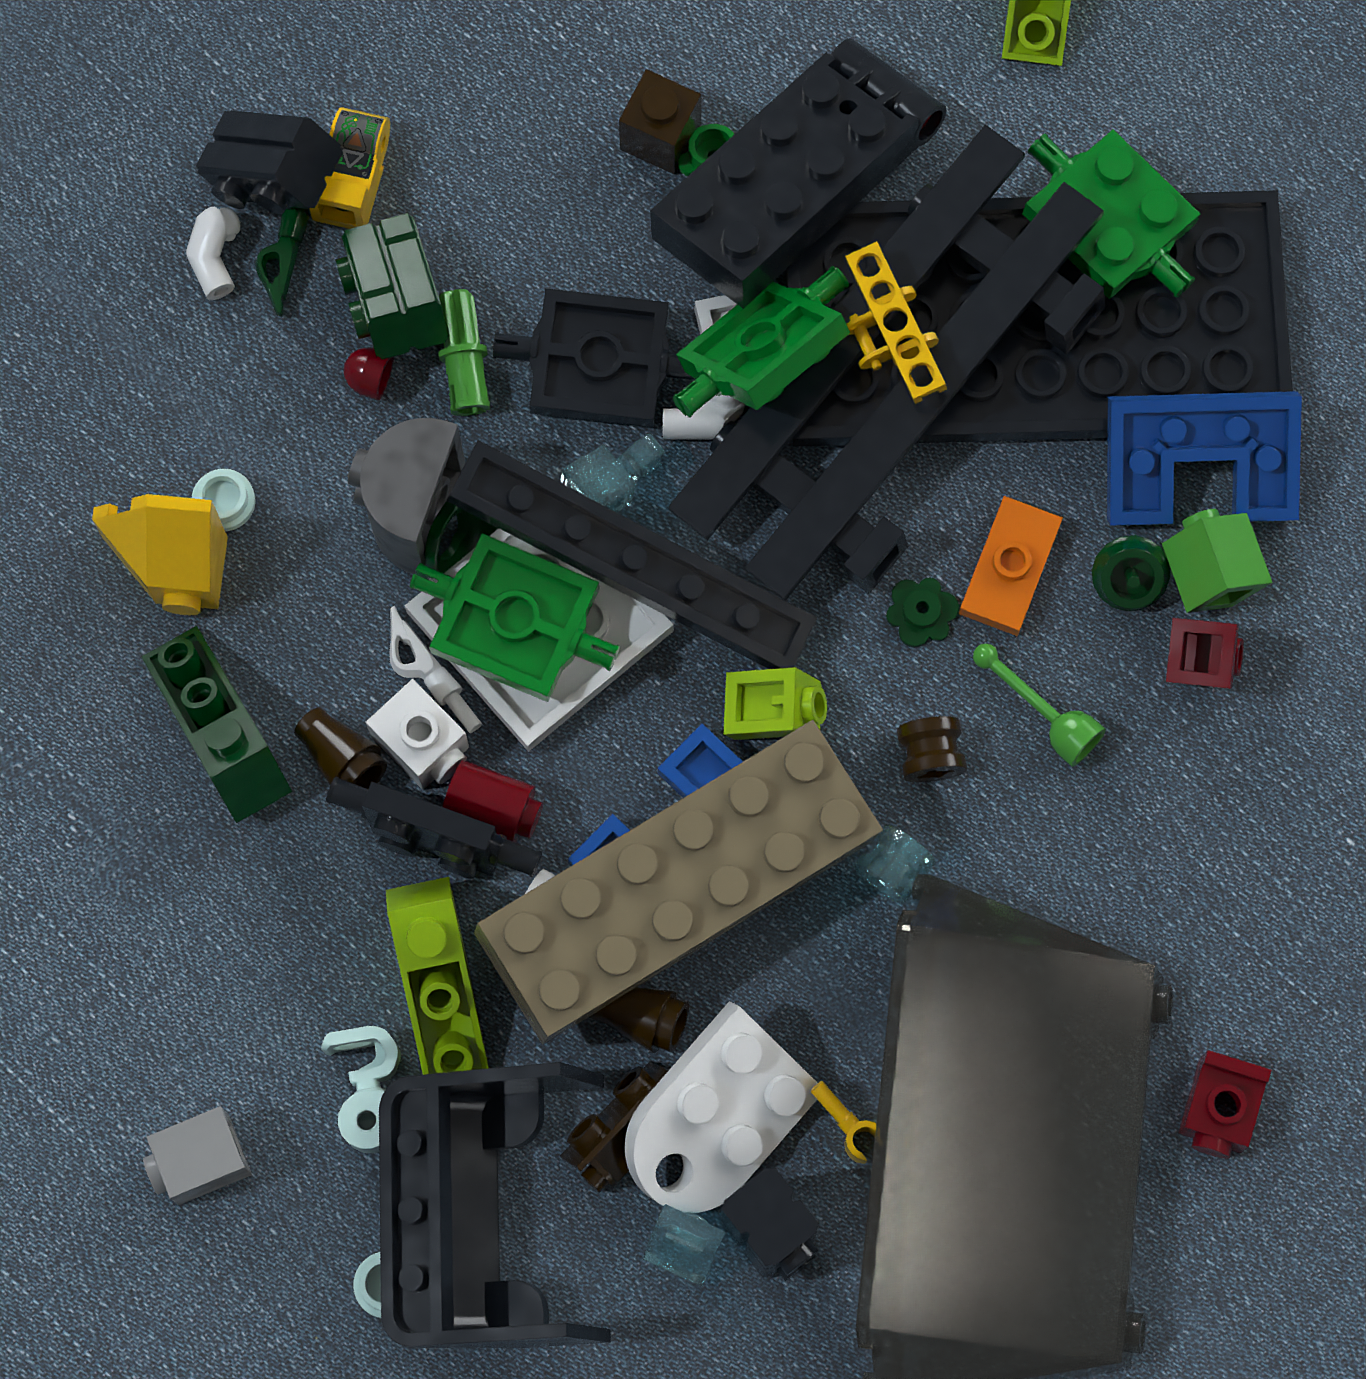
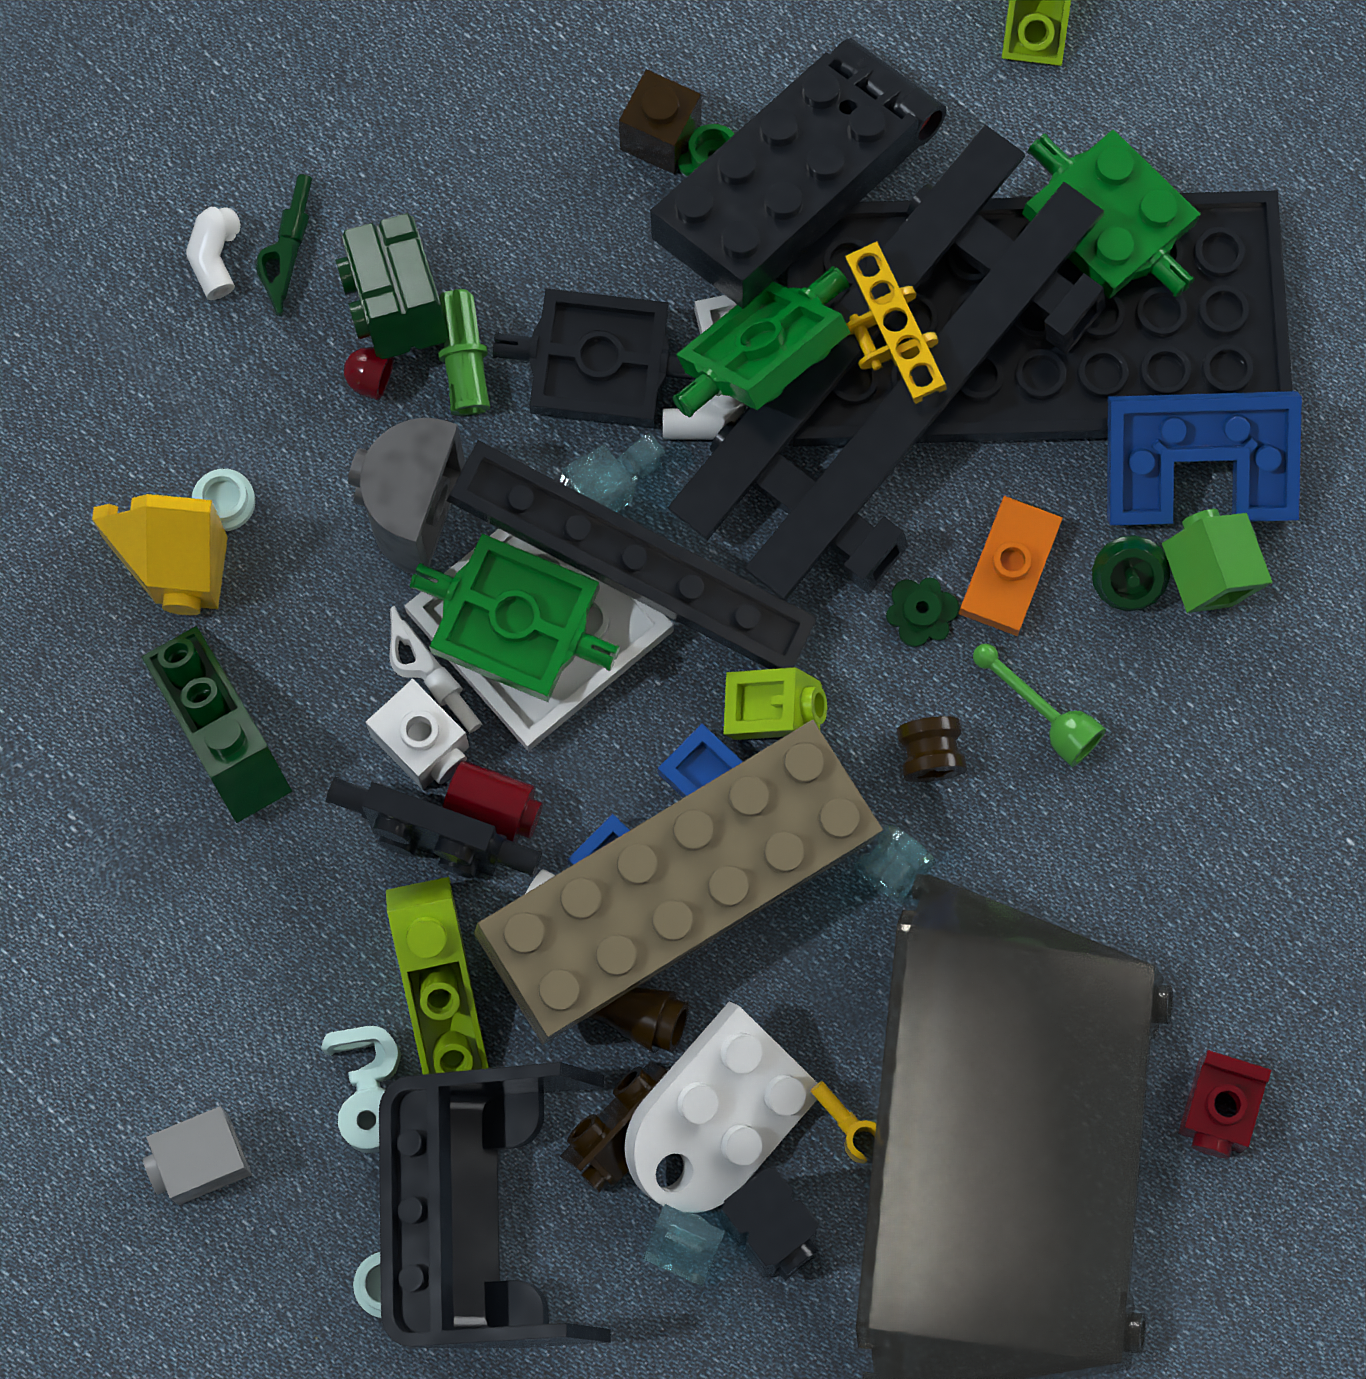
black brick [196,110,343,214] -> none
dark brown cone [294,707,387,789] -> none
leg [309,107,390,229] -> none
dark green piece [424,501,499,573] -> none
dark red brick [1166,618,1244,689] -> none

